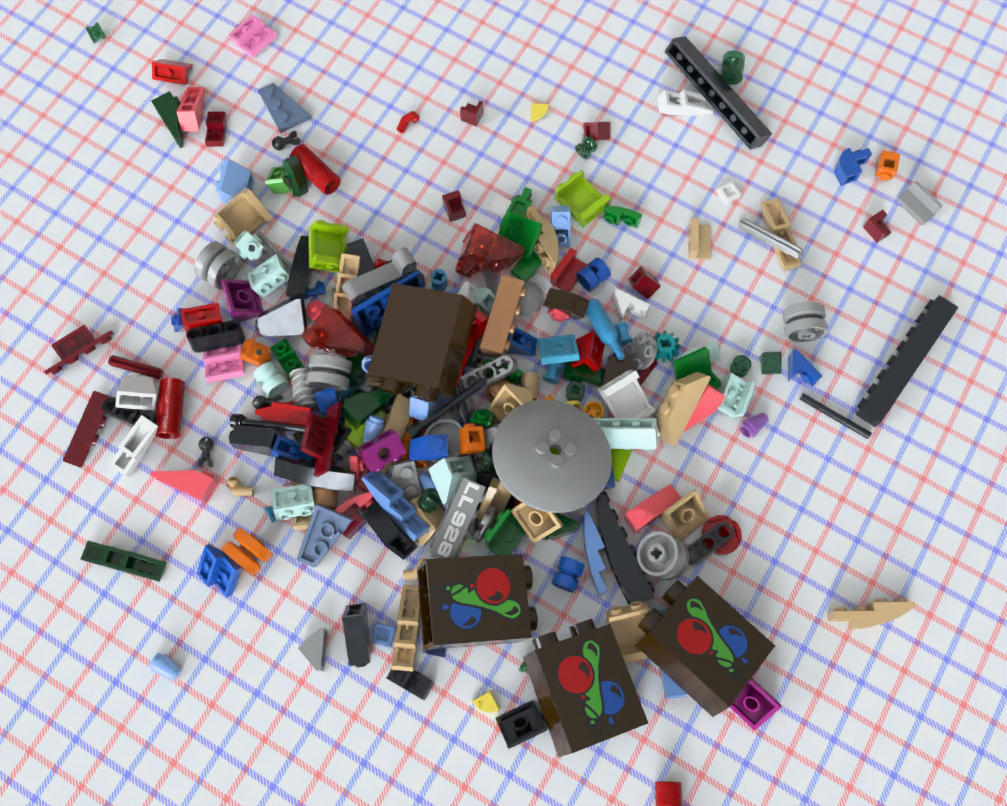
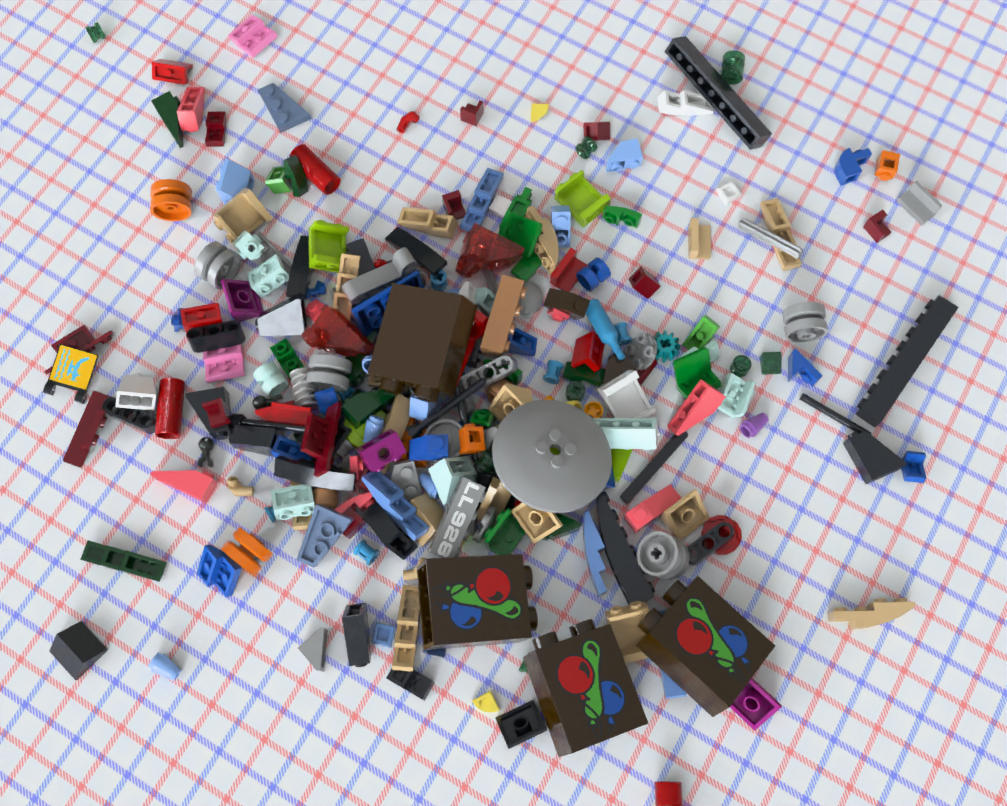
dark red axle [108,355,163,379] -> none
white slope [109,415,159,477] -> none
orange brick [238,338,271,367] -> none
pearl dark grey arm [272,131,300,150] -> none
clear green wheel [417,488,442,513] -> none
tan cone [521,372,539,400] -> none
medium azure tile [537,334,580,365] -> none
blue wheel [551,556,585,593] -> none
white slope [613,288,650,321] -> none
tan wedge [655,372,711,447] -> none
none -> flag [43,344,99,404]
none -> black slope [49,621,108,680]
none -> orange wheel [150,179,192,221]
none -> black slope [185,387,233,440]
none -> dark red panel [202,398,231,428]
none -> dark azure bush [353,539,380,566]
none -> black slope [385,227,447,276]
none -> tan slope [397,207,458,239]
none -> medium blue slope [460,168,504,235]
none -> light blue slope [606,138,643,172]
none -> black axle [620,431,688,504]
none -> bright green slope [682,315,720,350]
none -> black slope [843,431,907,484]
none -> blue bracket [901,451,926,483]

